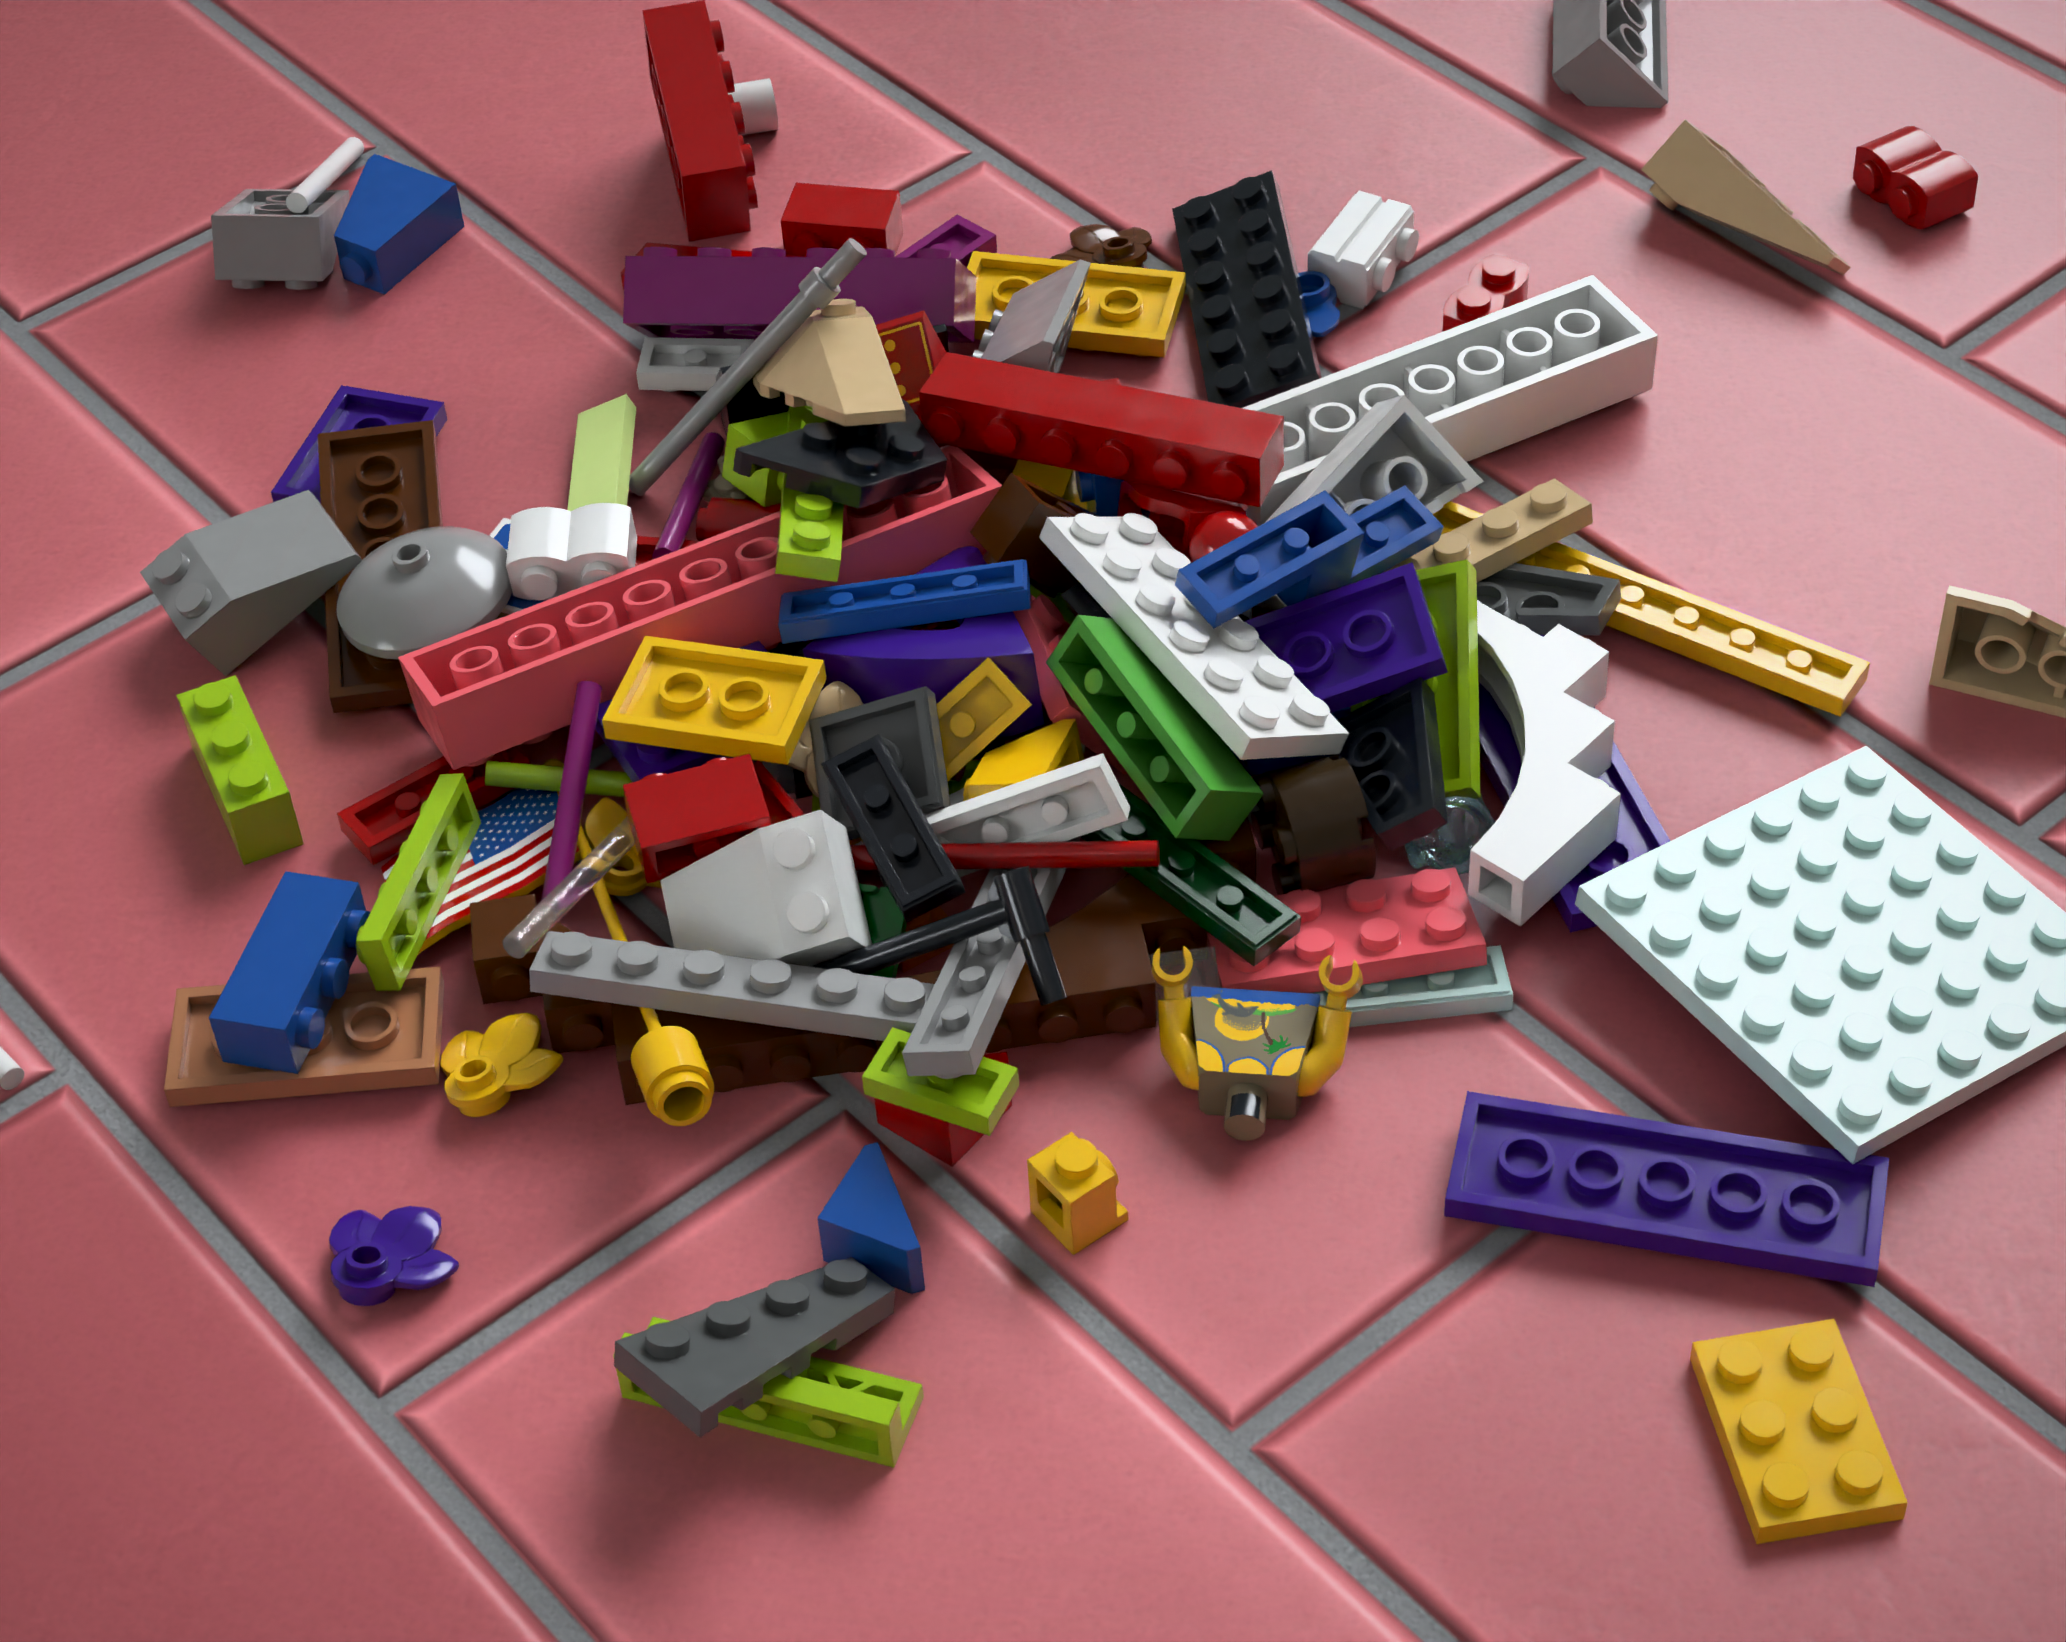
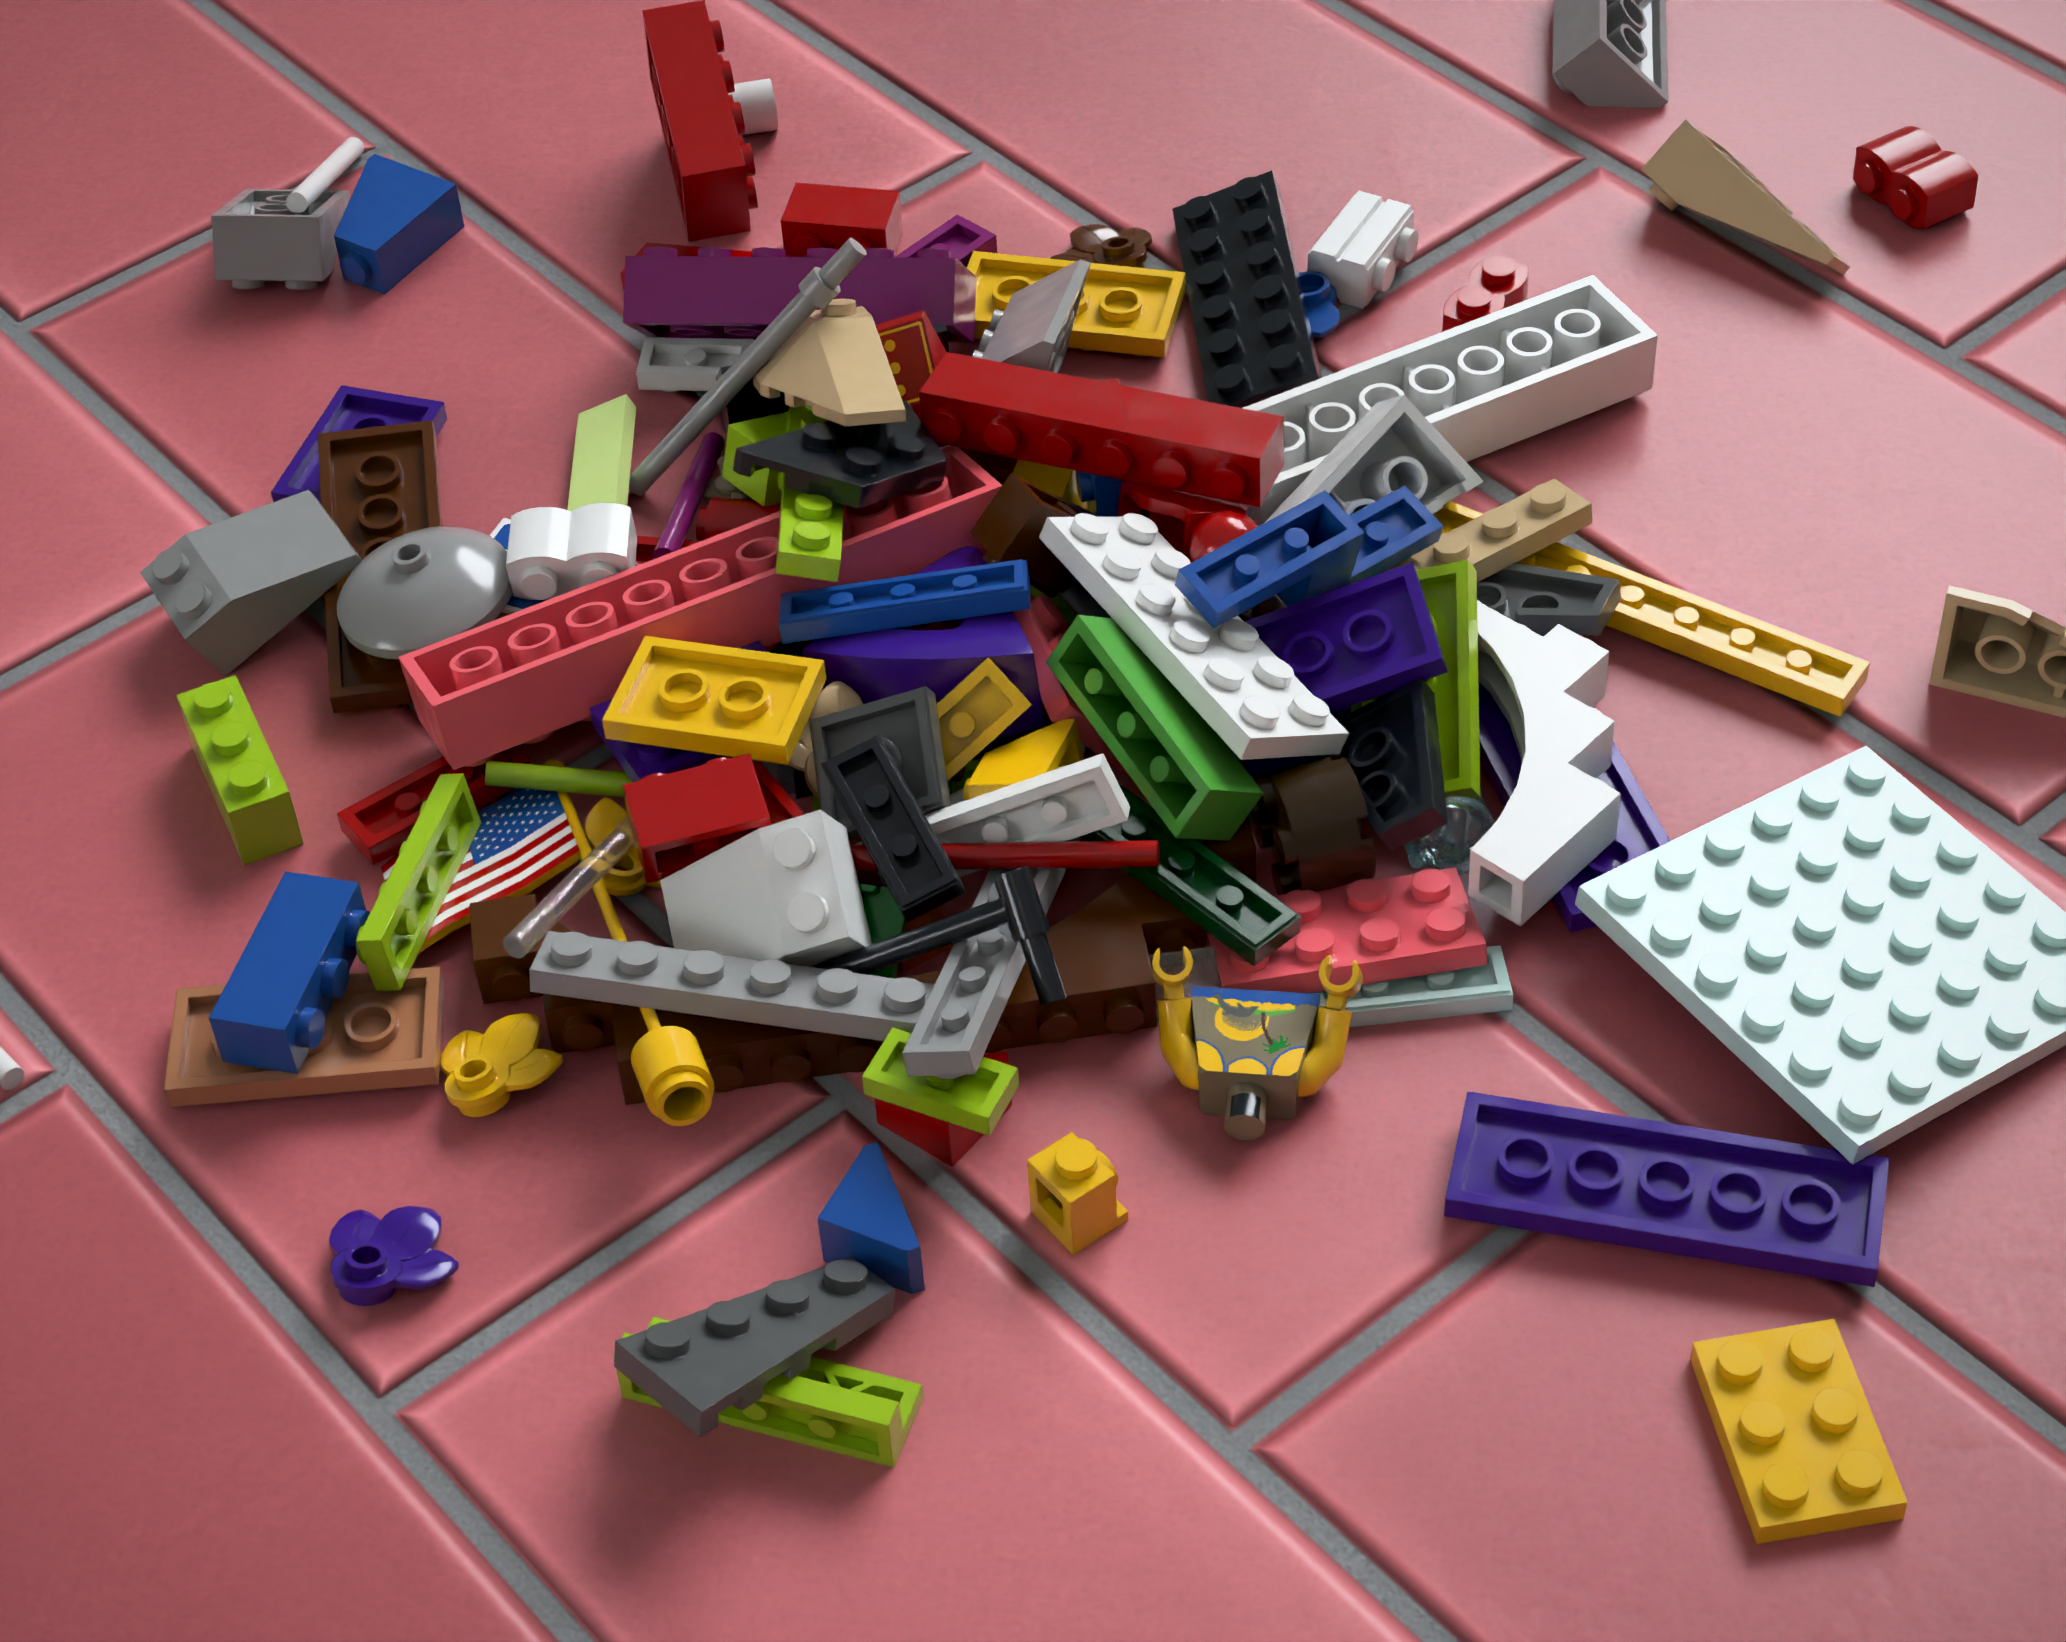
magenta bar [540,681,602,919] -> none

